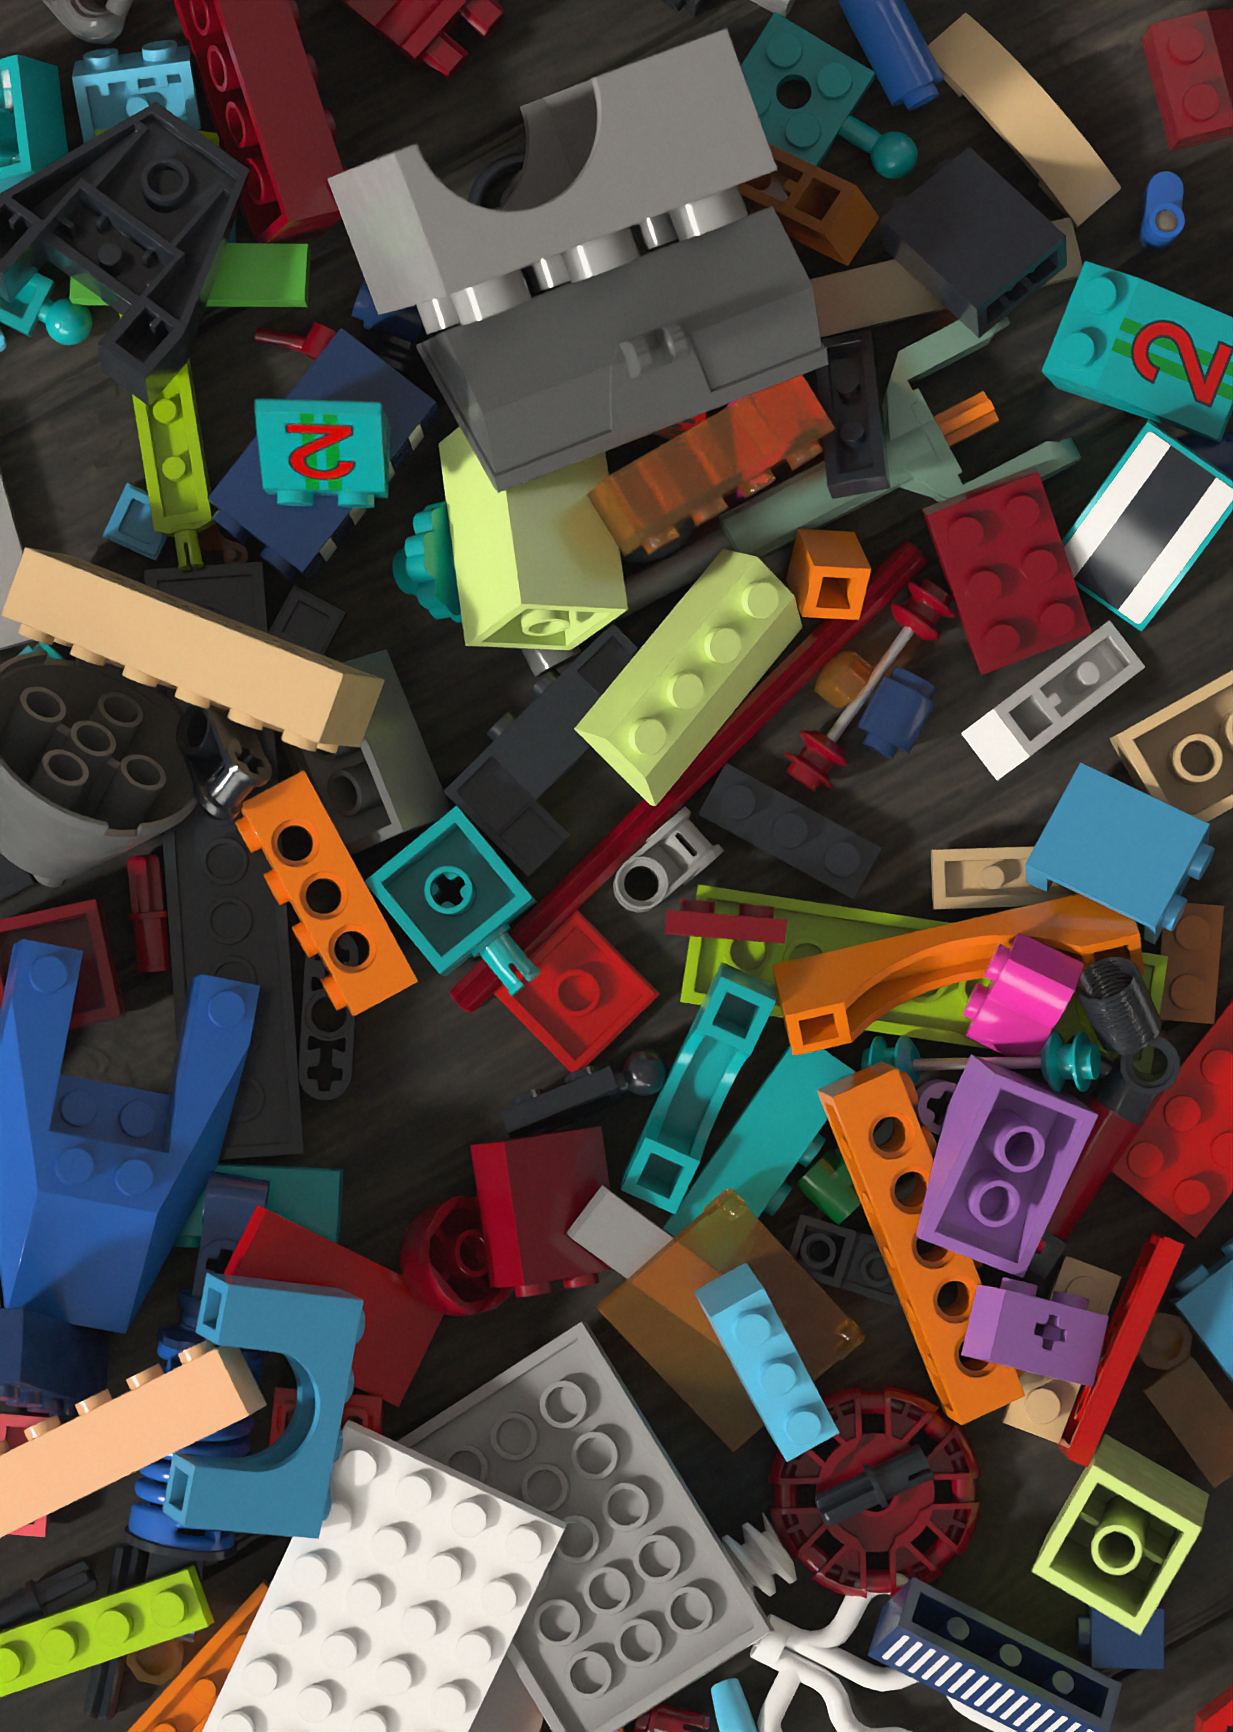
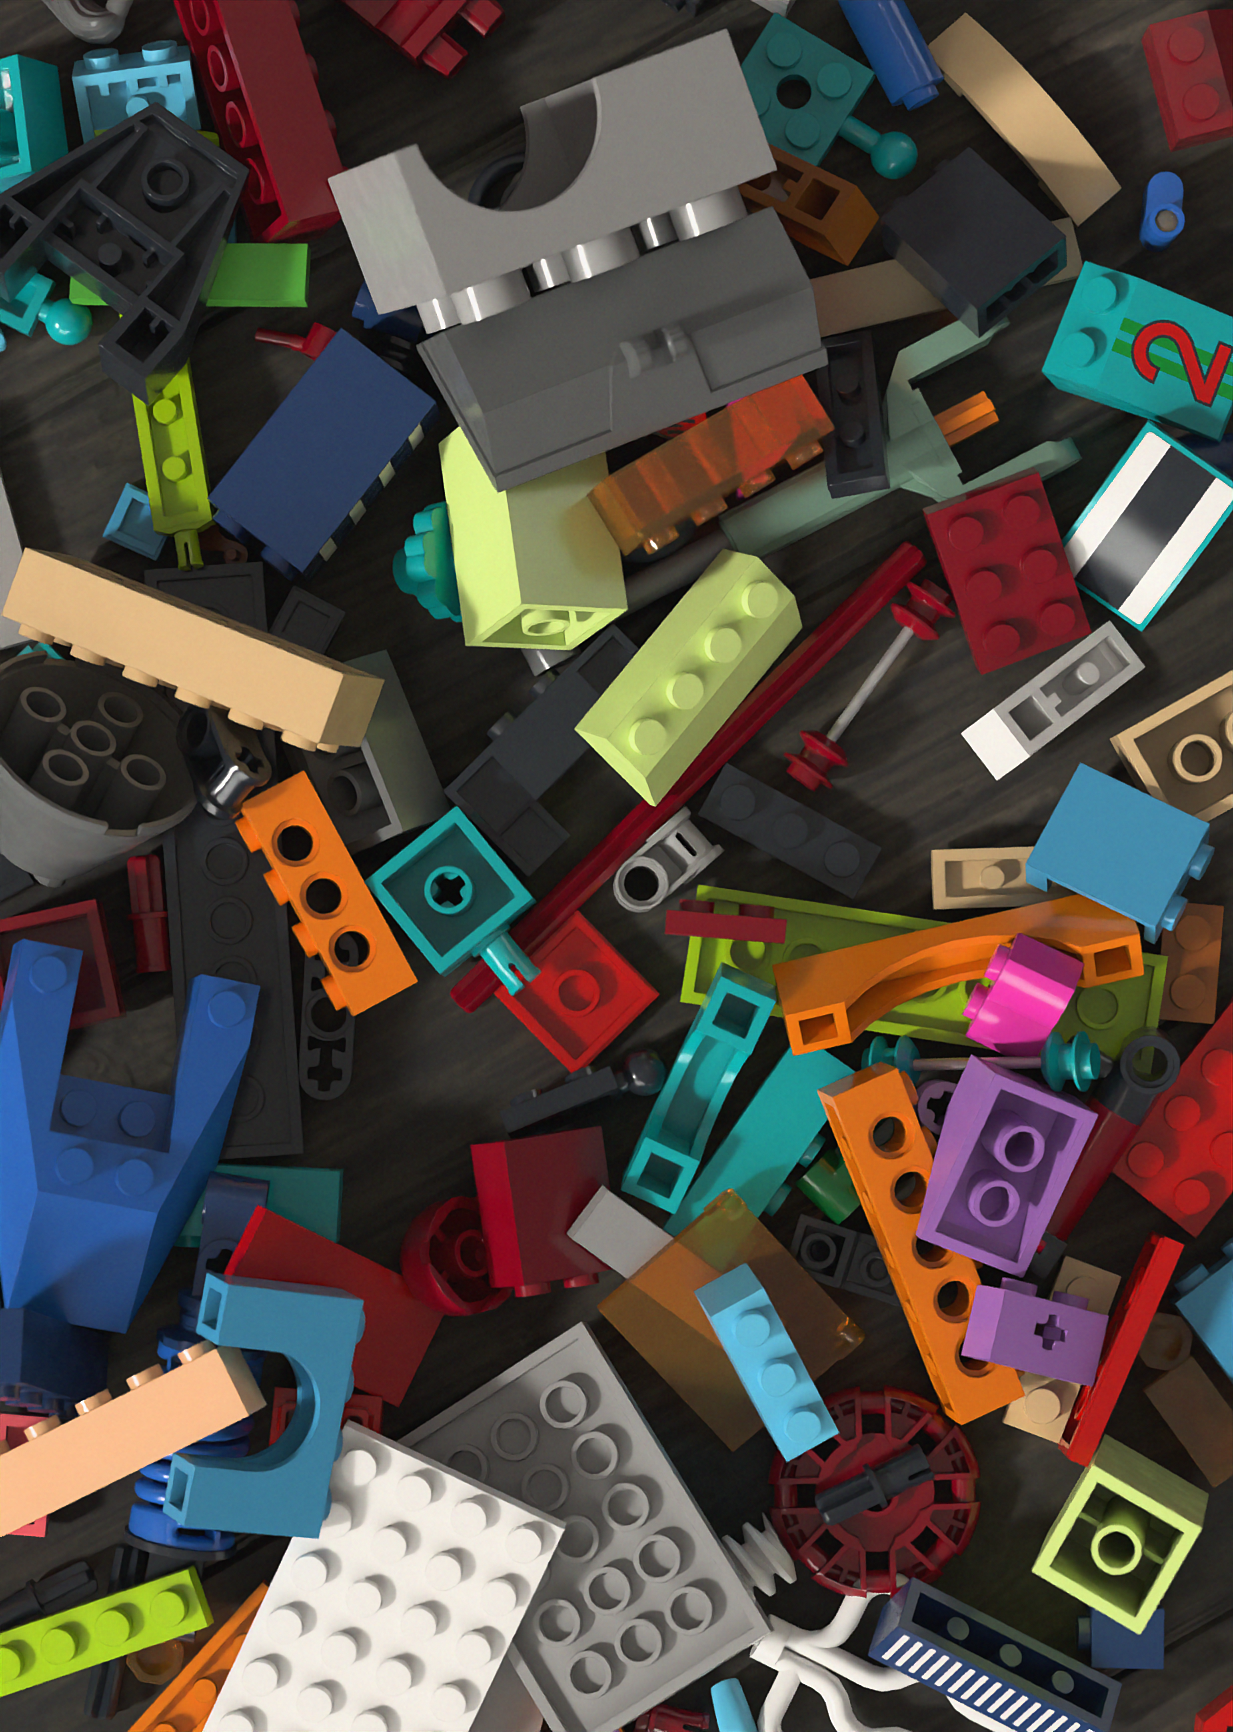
teal slope [255,399,390,508] -> none
orange brick [786,529,871,620] -> none
clear orange tile [814,650,873,709] -> none
dark blue brick [857,666,937,759] -> none
black piece [1076,957,1161,1055] -> none

